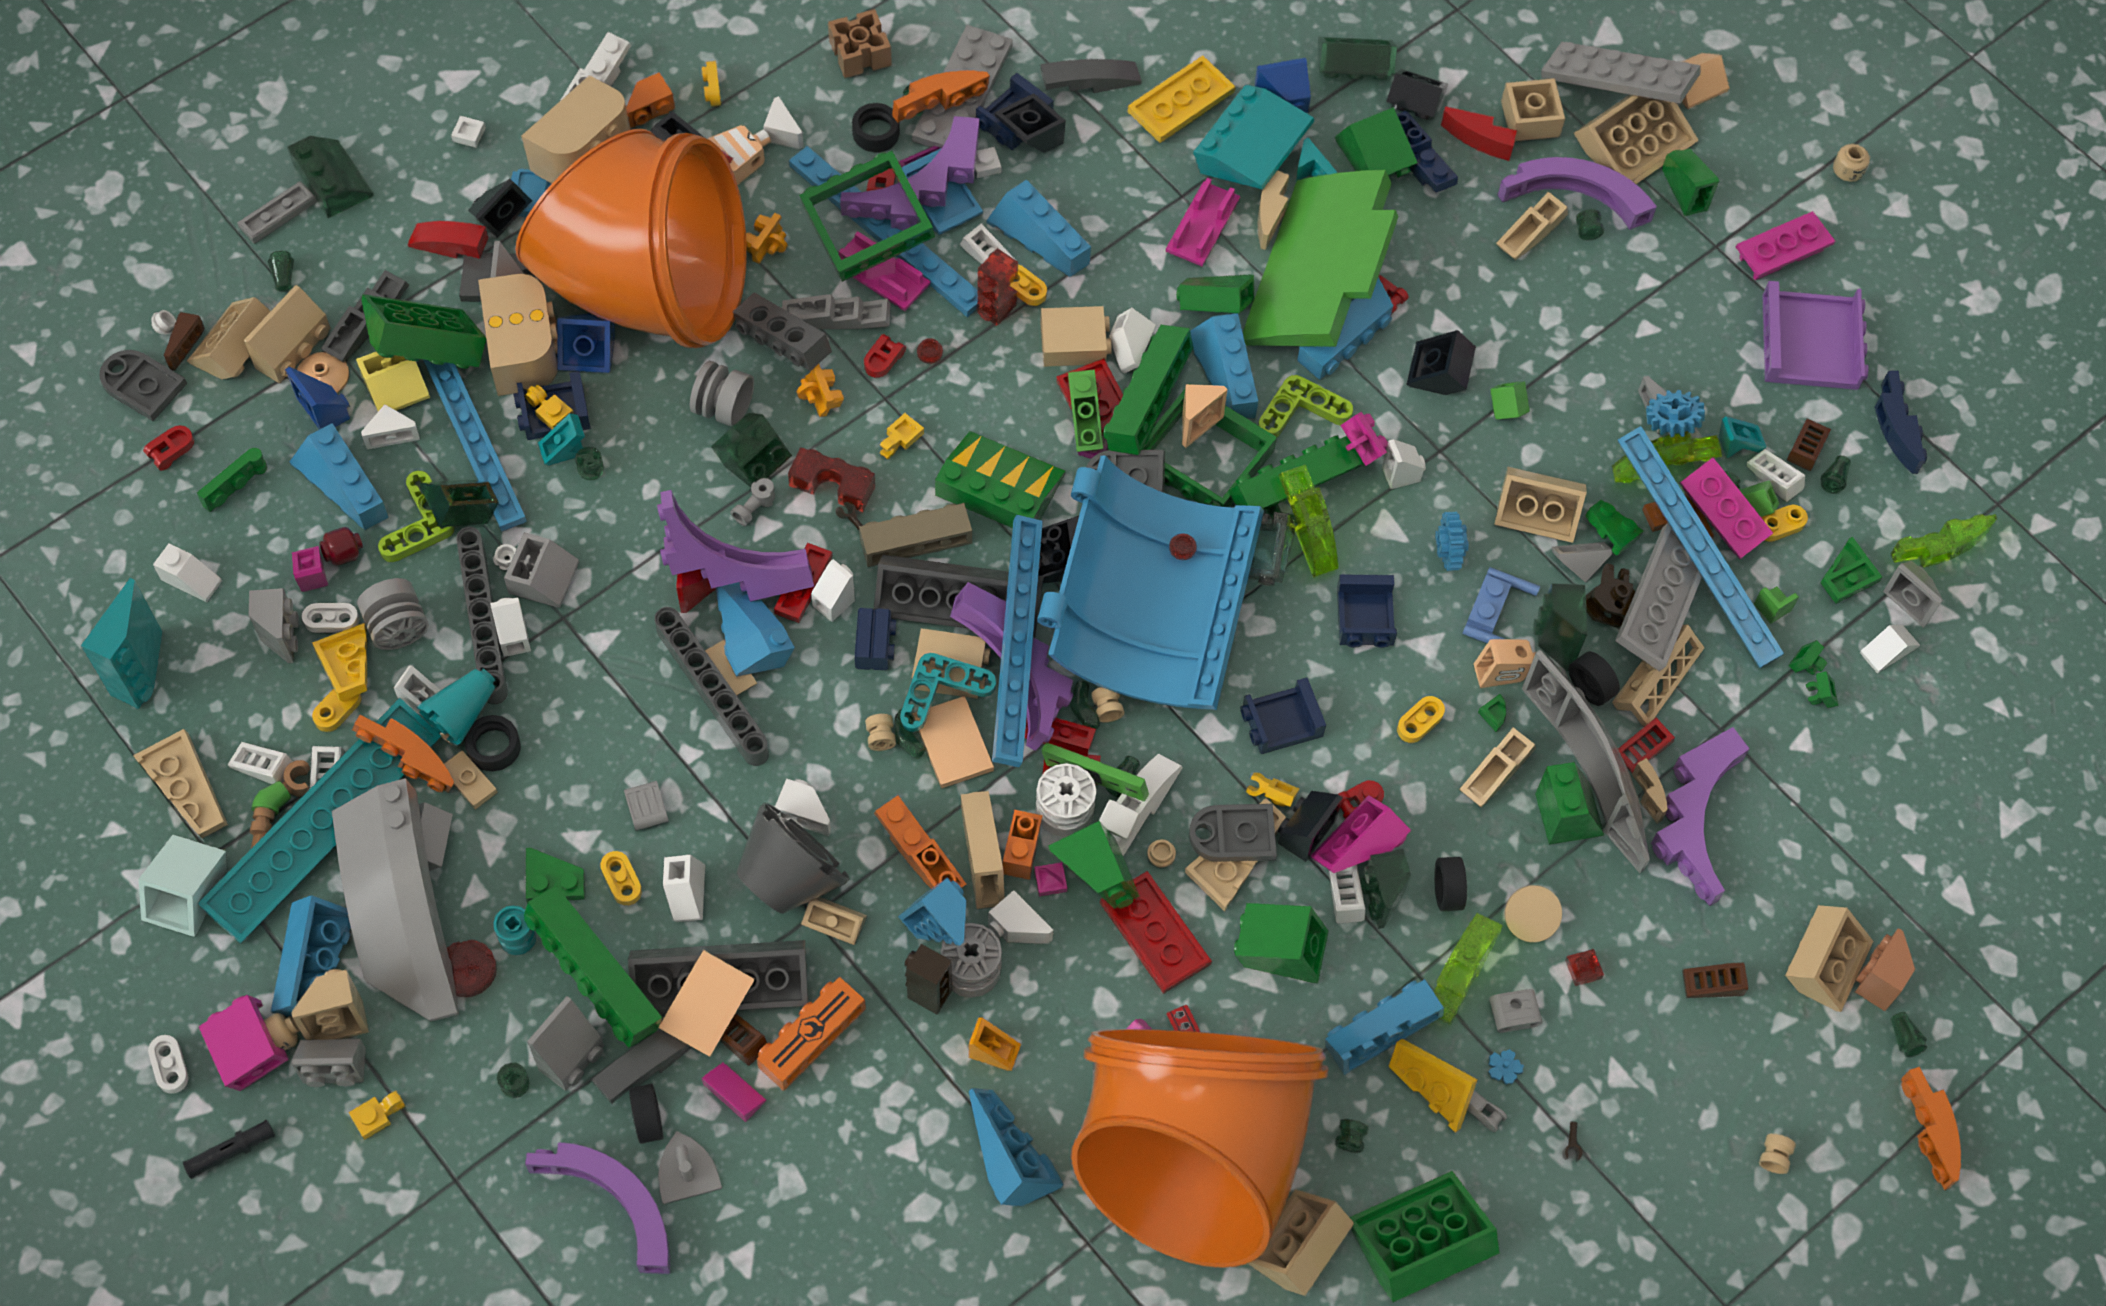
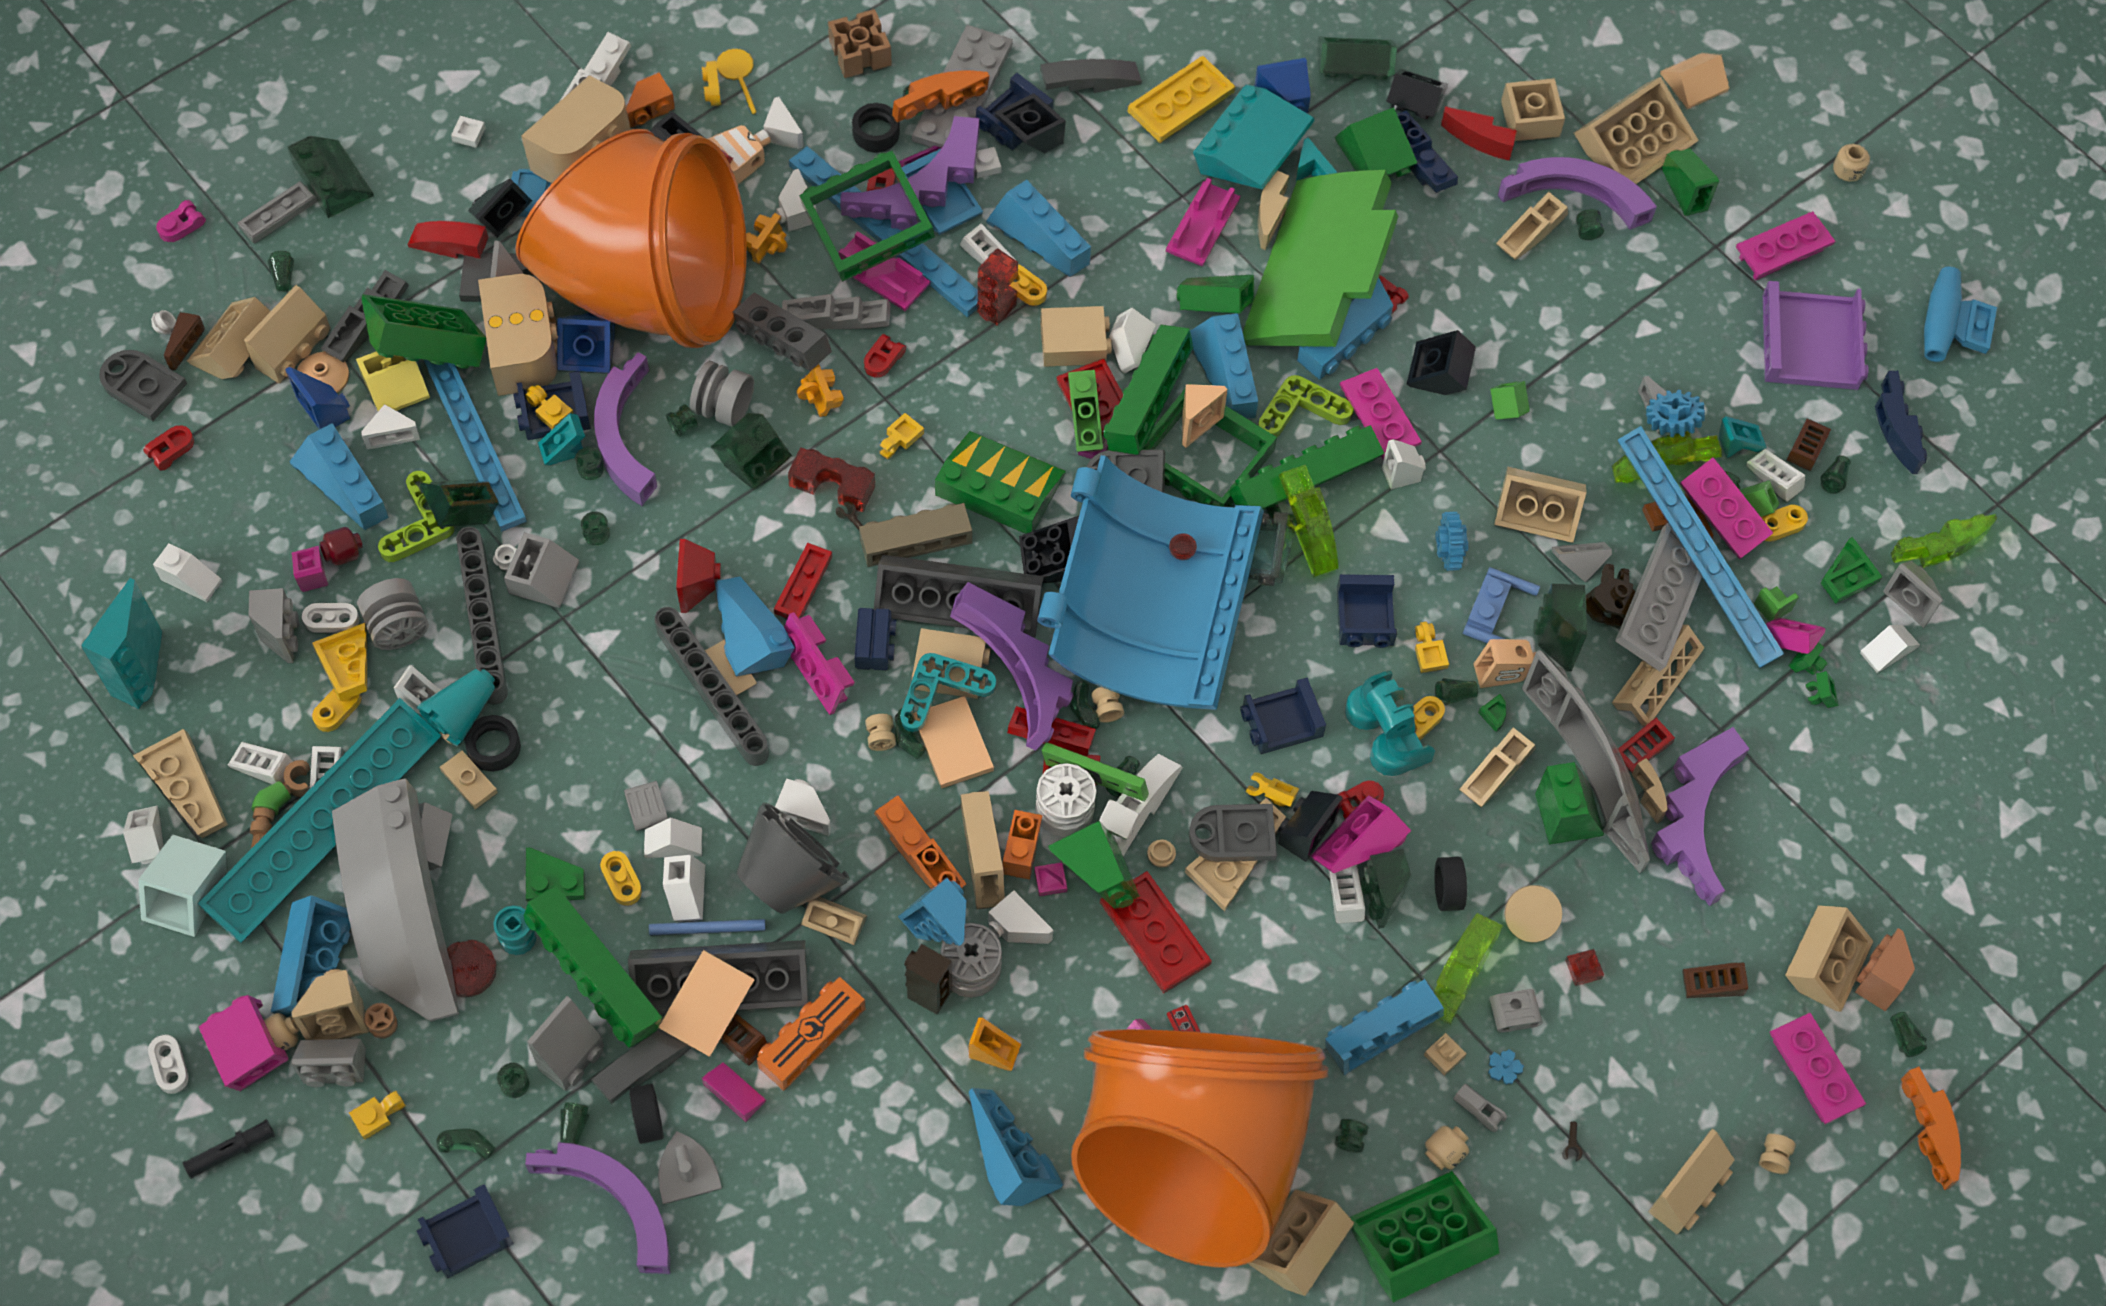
green plate [197,448,267,512] -> none
orange slope [352,715,454,793] -> none
white slope [490,597,531,657] -> none
medium lavender arch [657,490,814,601] -> none
light grey leg [730,478,775,526] -> none
white slope [811,559,855,622] -> none
clear red plate [917,338,943,364] -> none
dark azure plate [992,515,1043,767] -> none
green slope [1234,903,1329,983] -> none
dark pink hips [1340,411,1388,466] -> none
yellow wing [1388,1039,1478,1133] -> none
light grey plate [1541,42,1701,103] -> none
black tyre [1568,651,1620,706] -> none
green wing [1585,499,1644,556] -> none
none -> white slope [123,806,164,864]
none -> dark pink plate [156,200,206,242]
none -> medium nougat wheel [364,1003,398,1039]
none -> dark blue panel [416,1184,514,1279]
none -> clear green arm [436,1128,496,1160]
none -> clear green cone [560,1102,590,1145]
none -> clear green wheel [581,512,610,545]
none -> medium lavender arch [594,352,657,506]
none -> white slope [644,818,702,858]
none -> medium blue bar [649,919,766,935]
none -> clear green wheel [666,404,698,437]
none -> yellow piece [716,49,756,114]
none -> white slope [776,169,817,232]
none -> dark pink brick [784,612,855,715]
none -> dark pink brick [1340,368,1422,460]
none -> teal piece [1345,671,1435,776]
none -> yellow plate [1415,621,1449,673]
none -> tan tile [1424,1033,1467,1076]
none -> tan head [1425,1126,1469,1170]
none -> clear green cone [1435,678,1478,706]
none -> tan slope [1648,1129,1735,1235]
none -> dark pink slope [1765,618,1825,654]
none -> dark pink brick [1770,1013,1866,1125]
none -> dark azure plate [1924,267,1997,362]

